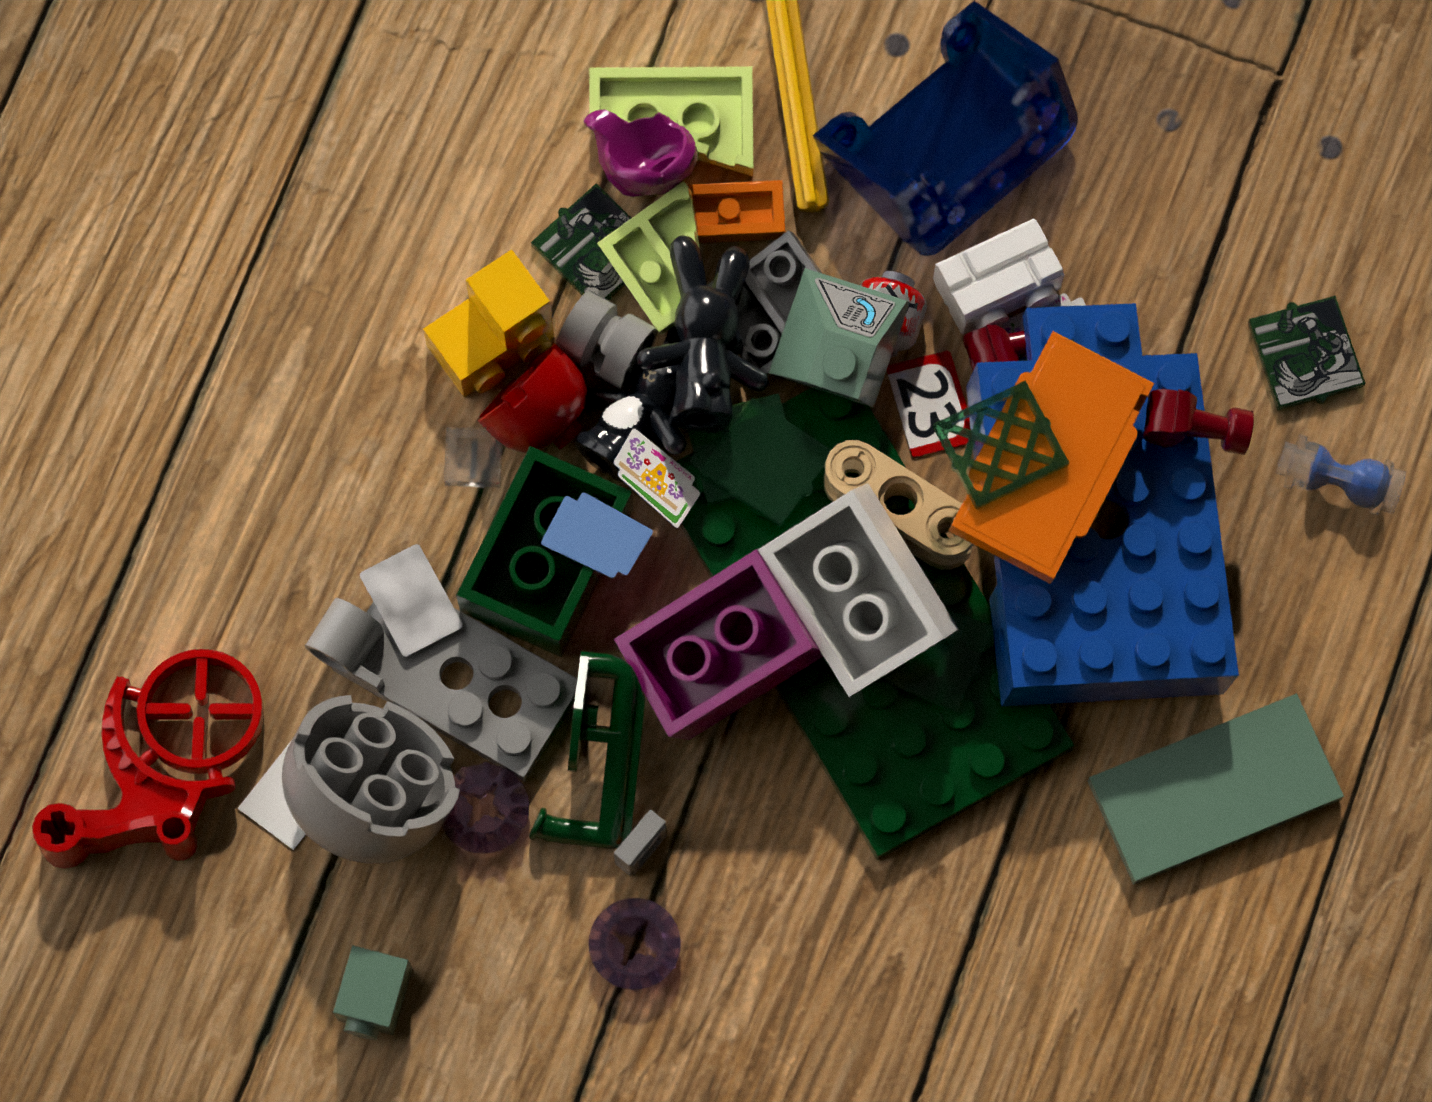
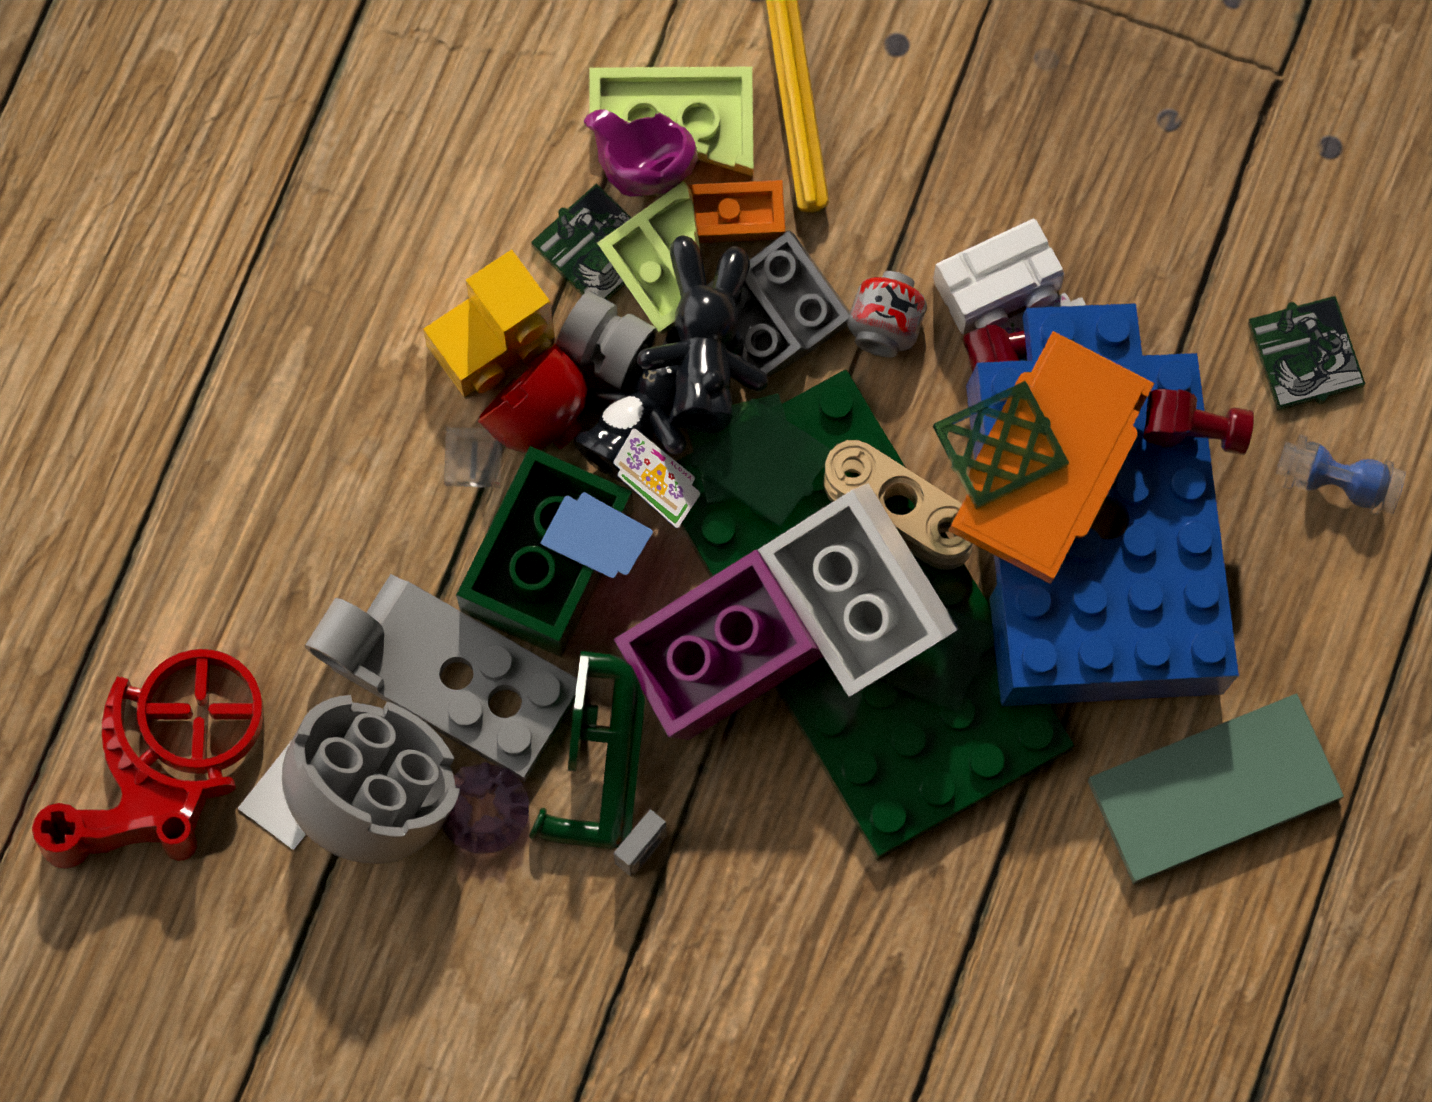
sand green brick [333,945,413,1040] -> none
flat silver sticker [360,544,463,657] -> none
clear purple gear [589,898,681,991] -> none
sand green slope [769,268,910,408] -> none
clear blue windscreen [813,0,1078,256] -> none
sticker [887,350,972,457] -> none

